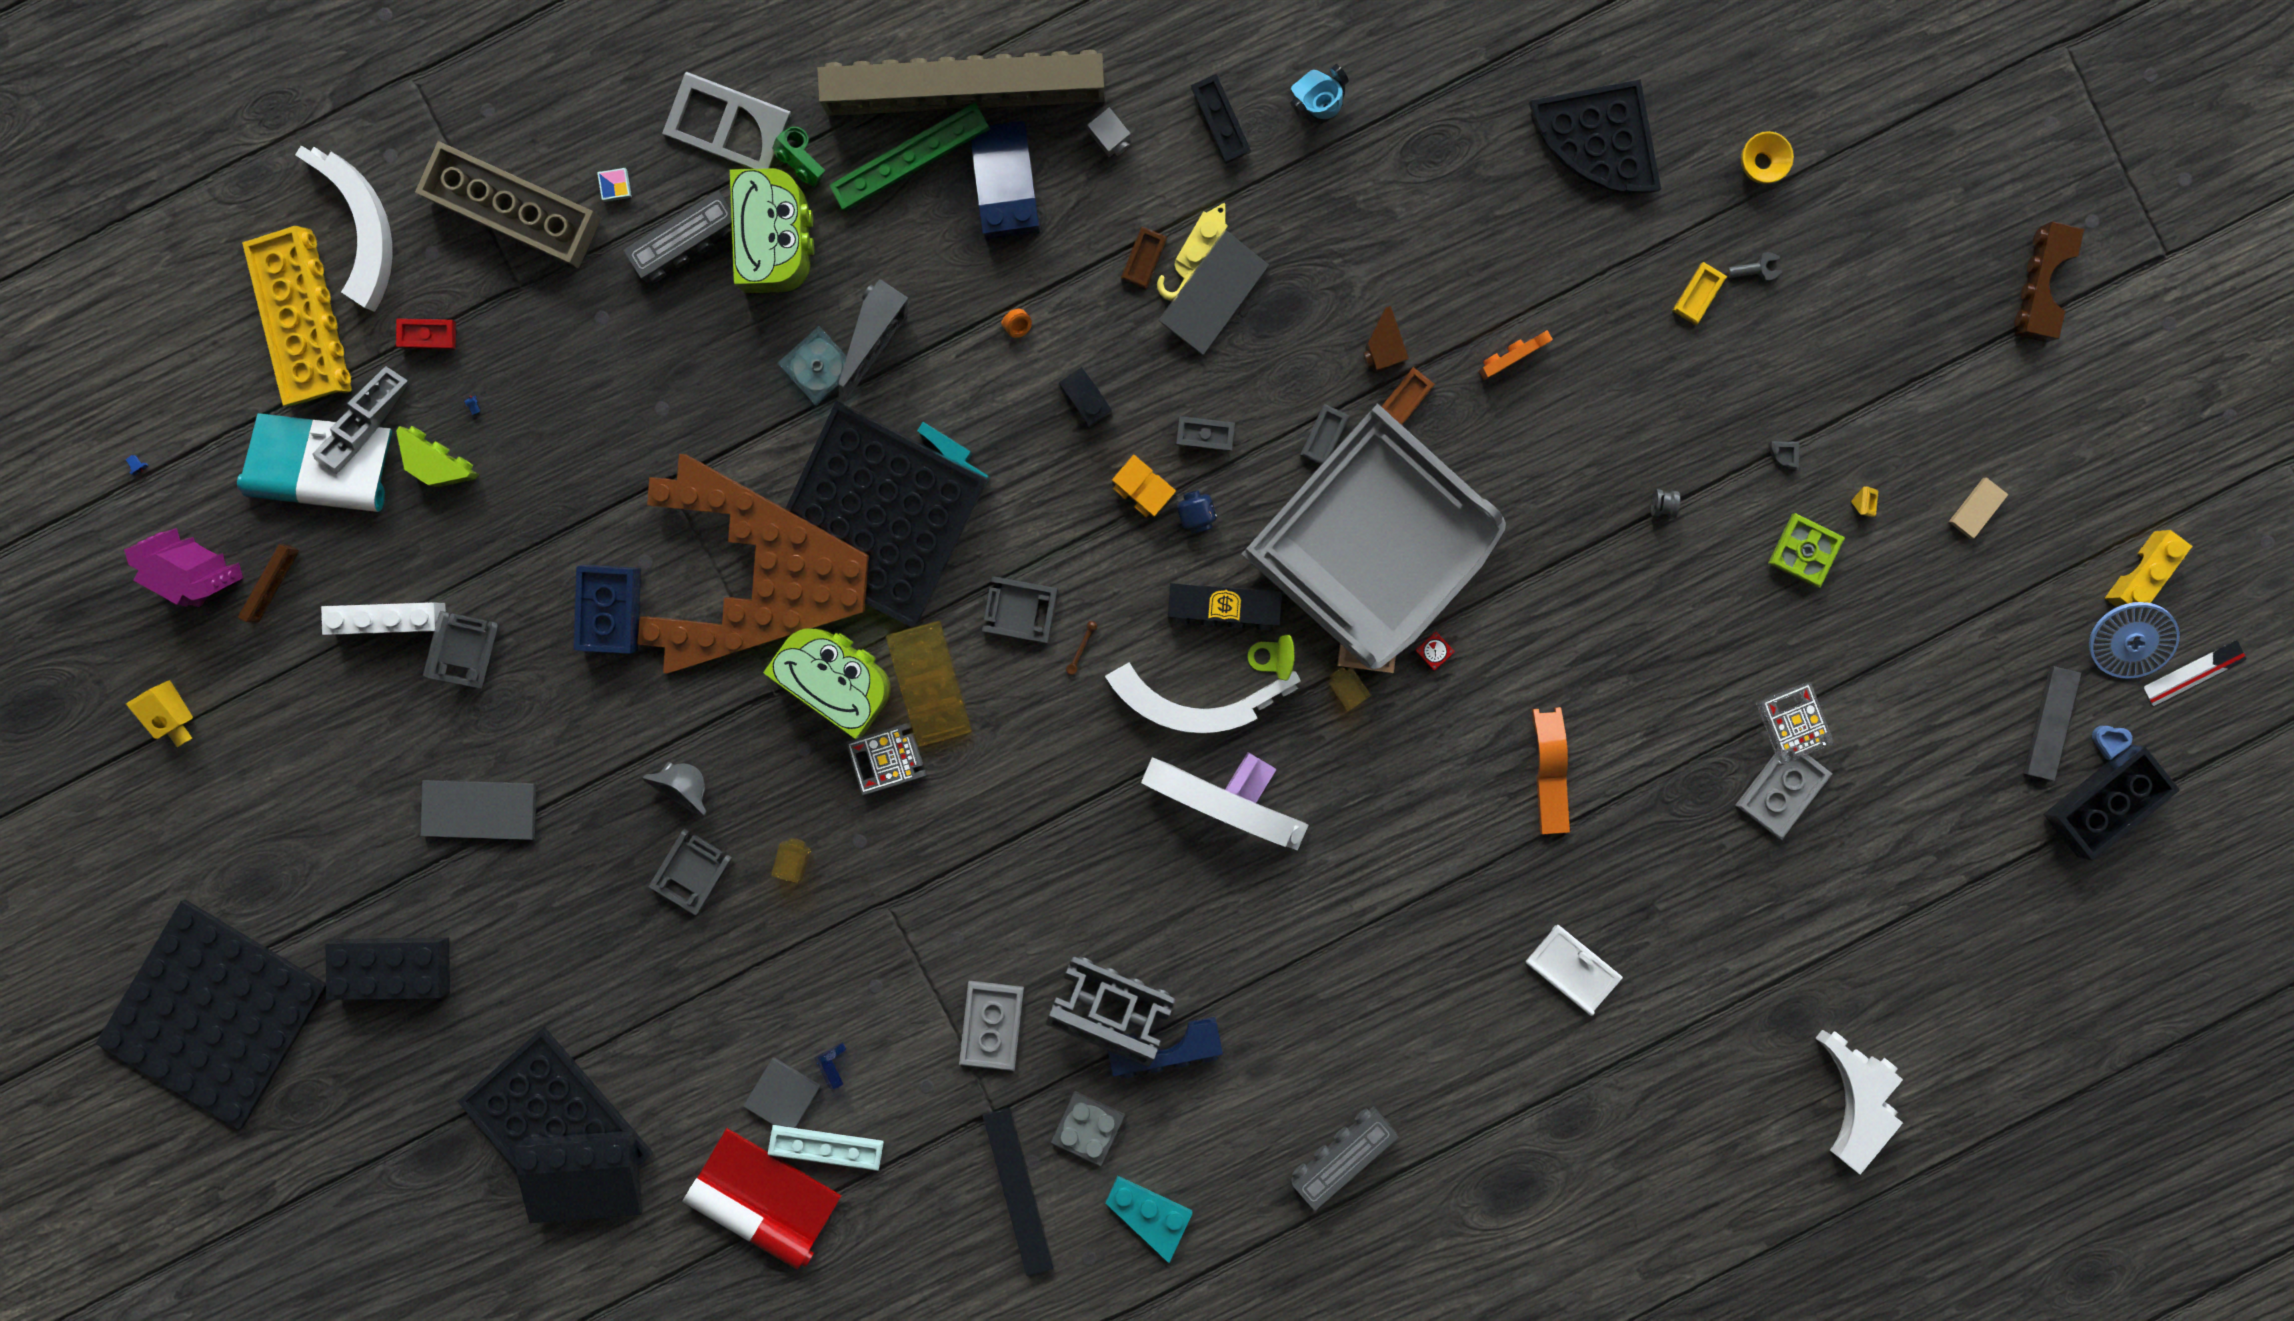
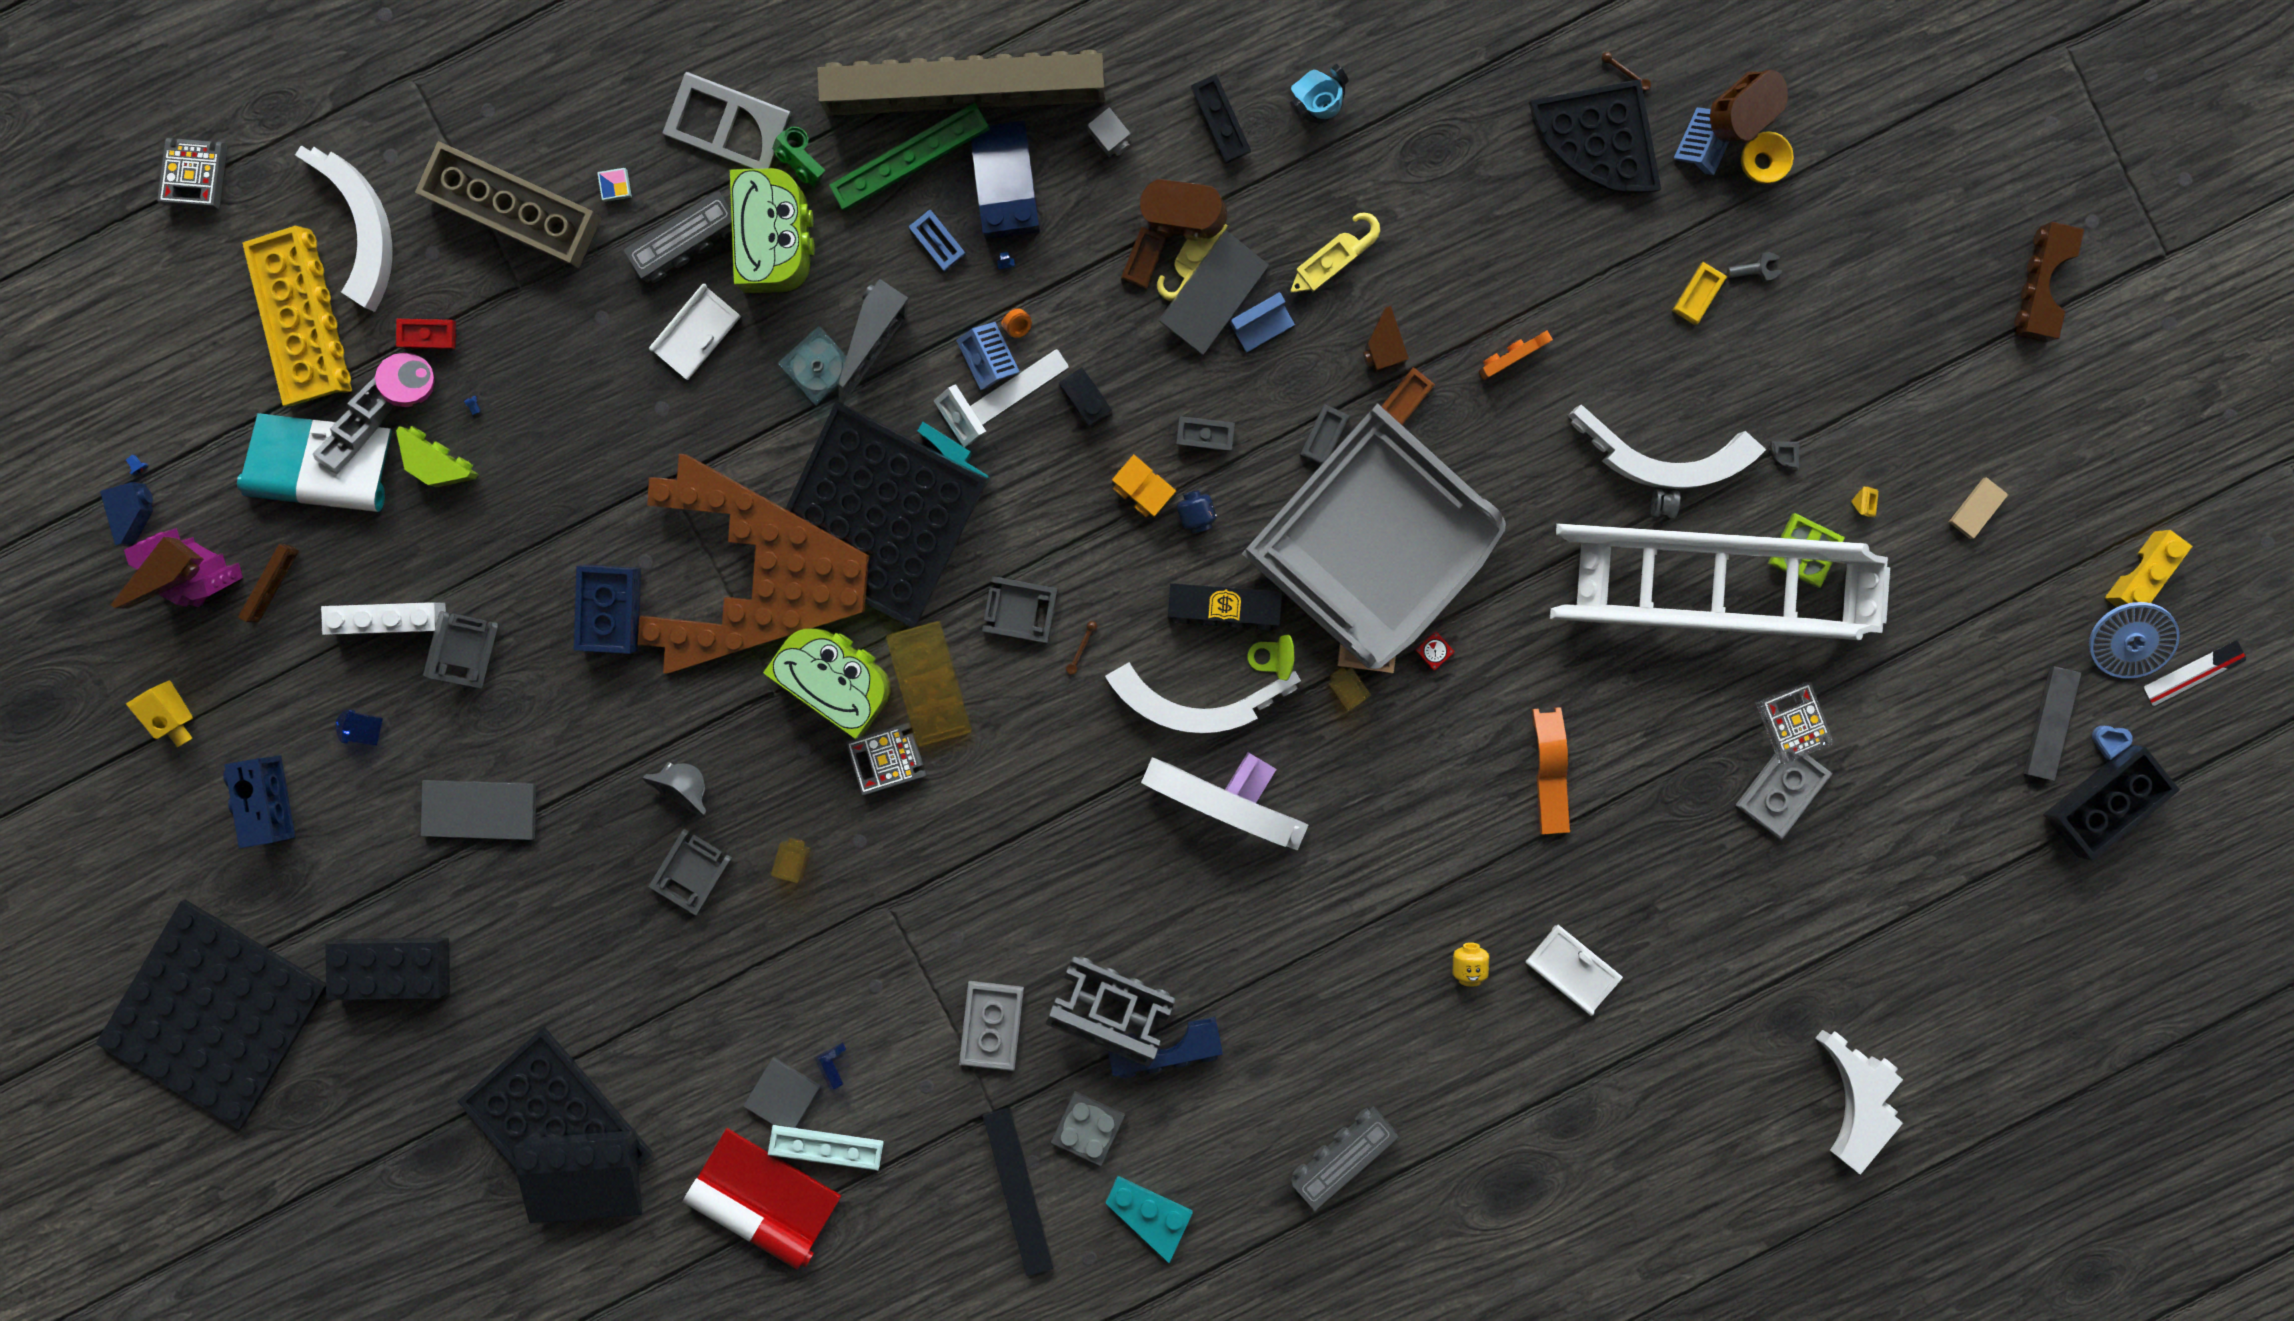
none -> dark blue slope [100,482,153,547]
none -> reddish brown slope [110,537,204,609]
none -> dark grey container [157,138,227,210]
none -> dark blue piece [223,755,295,848]
none -> clear blue tile [336,709,383,746]
none -> tile [375,353,435,407]
none -> white door [649,284,741,380]
none -> medium blue tile [909,210,966,272]
none -> white plate [934,384,986,447]
none -> medium blue panel [956,322,1020,390]
none -> white sticker [970,349,1068,424]
none -> blue piece [997,252,1015,269]
none -> reddish brown brick [1140,179,1227,241]
none -> medium blue panel [1230,292,1295,353]
none -> light yellow plate [1290,213,1380,293]
none -> yellow head [1452,943,1489,987]
none -> white piece [1550,524,1890,640]
none -> white arch [1568,405,1766,489]
none -> reddish brown hinge [1601,52,1651,91]
none -> medium blue panel [1674,107,1729,175]
none -> reddish brown brick [1710,70,1788,143]

